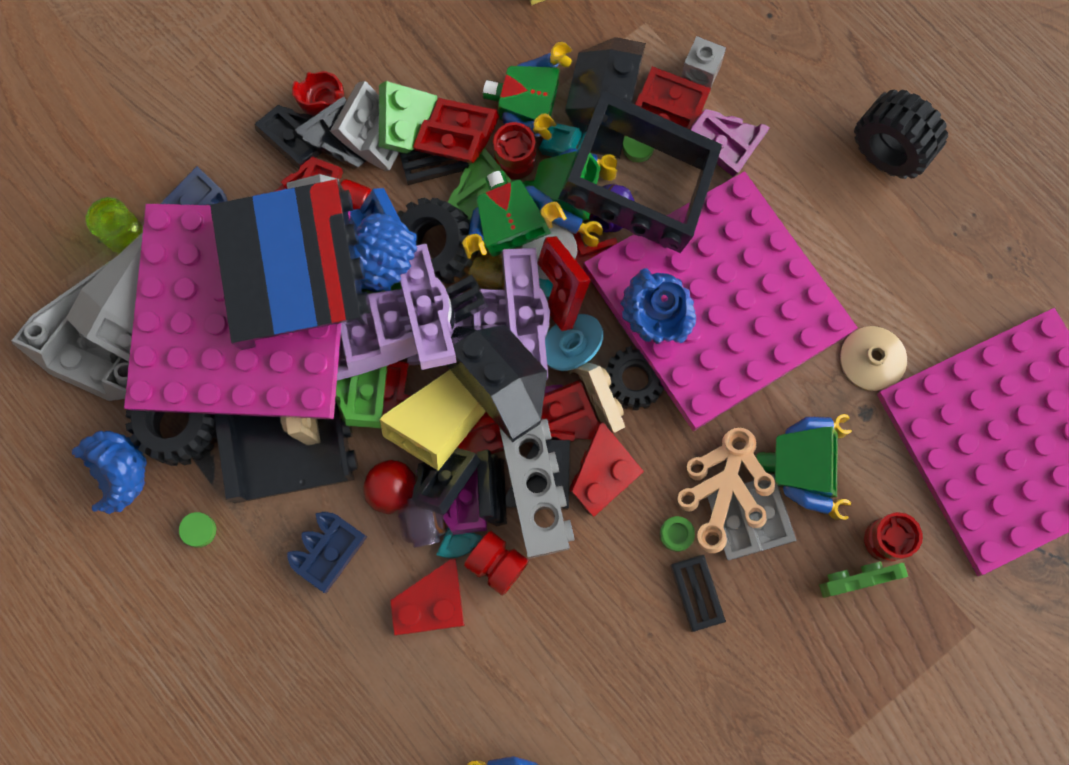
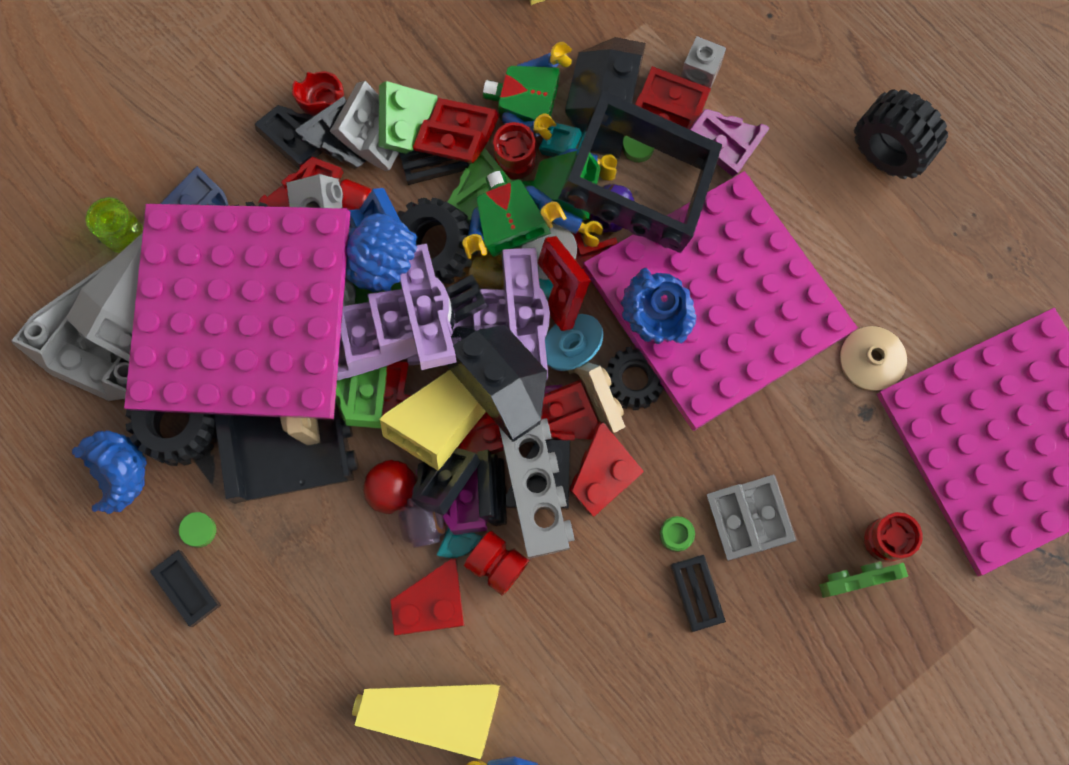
panel [210,179,371,350] -> none
dark blue plate [287,512,367,593] -> none
light nougat plant [677,428,775,553] -> none
green torso [757,414,852,520] -> none
none -> black tile [150,550,221,627]
none -> light yellow slope [352,684,500,759]

